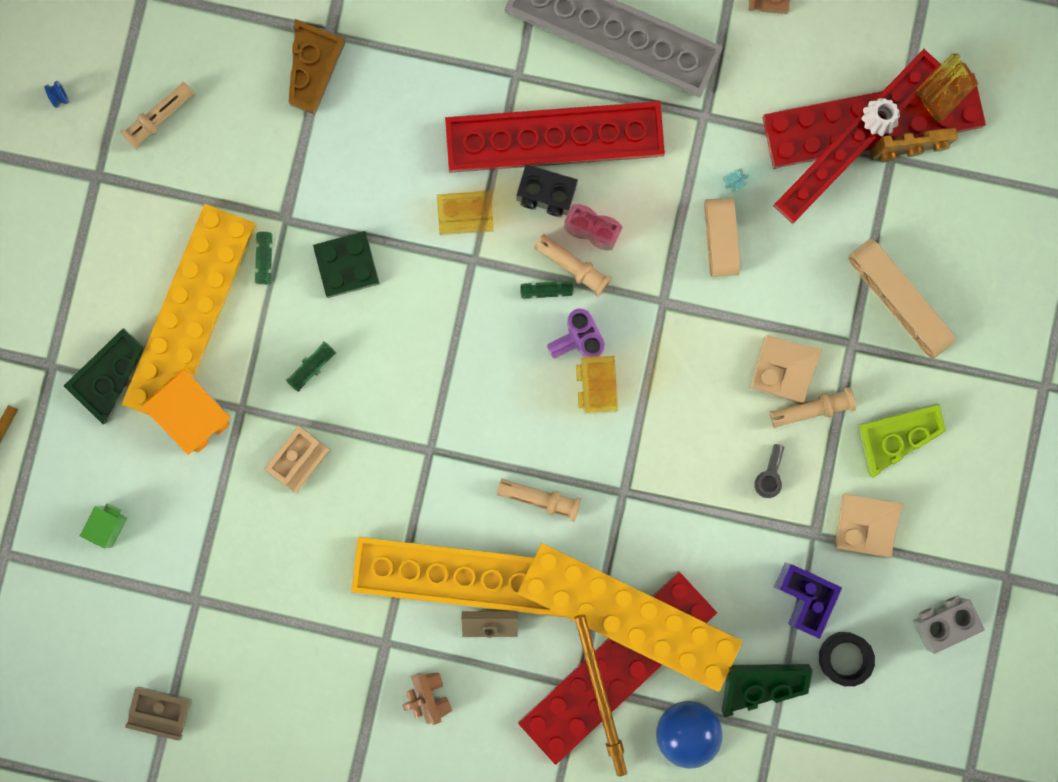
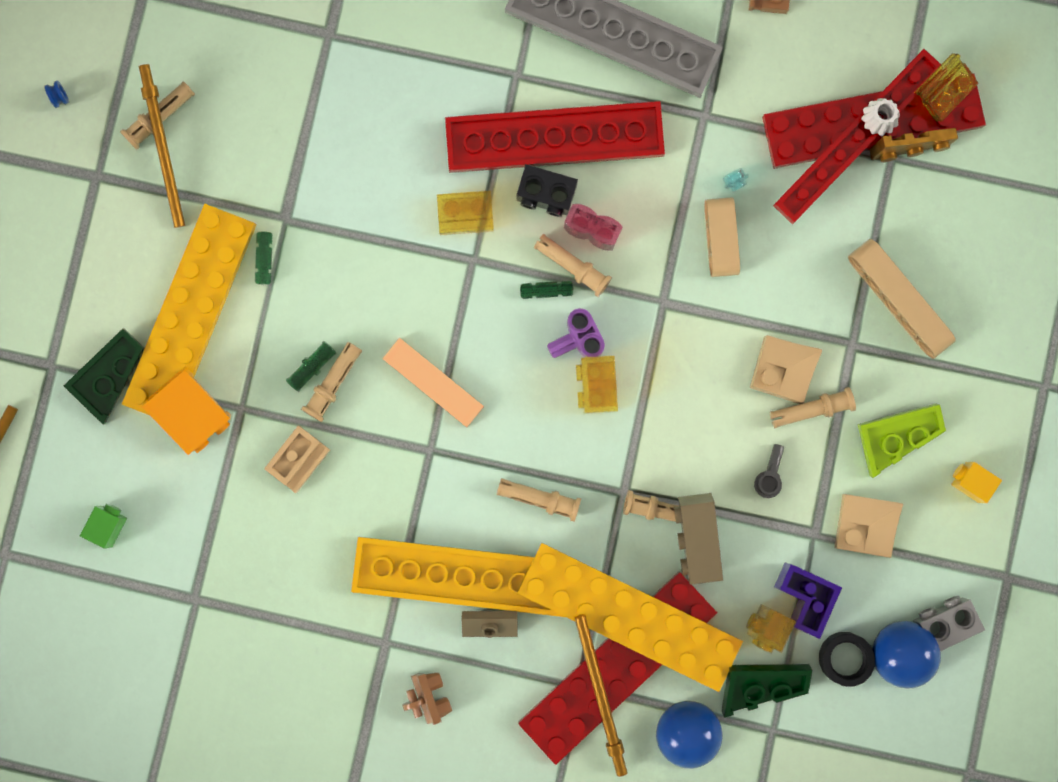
dark tan plate [125,686,192,741] -> none
pearl gold wing [289,19,346,115] -> none
dark green plate [313,231,380,298] -> none
none -> pearl gold bar [138,64,185,228]
none -> tan pin [301,342,362,422]
none -> light nougat tile [382,338,484,427]
none -> tan pin [623,490,678,522]
none -> dark tan brick [674,493,723,585]
none -> clear yellow brick [746,604,796,654]
none -> blue piece [872,621,941,689]
none -> yellow brick [951,462,1002,503]

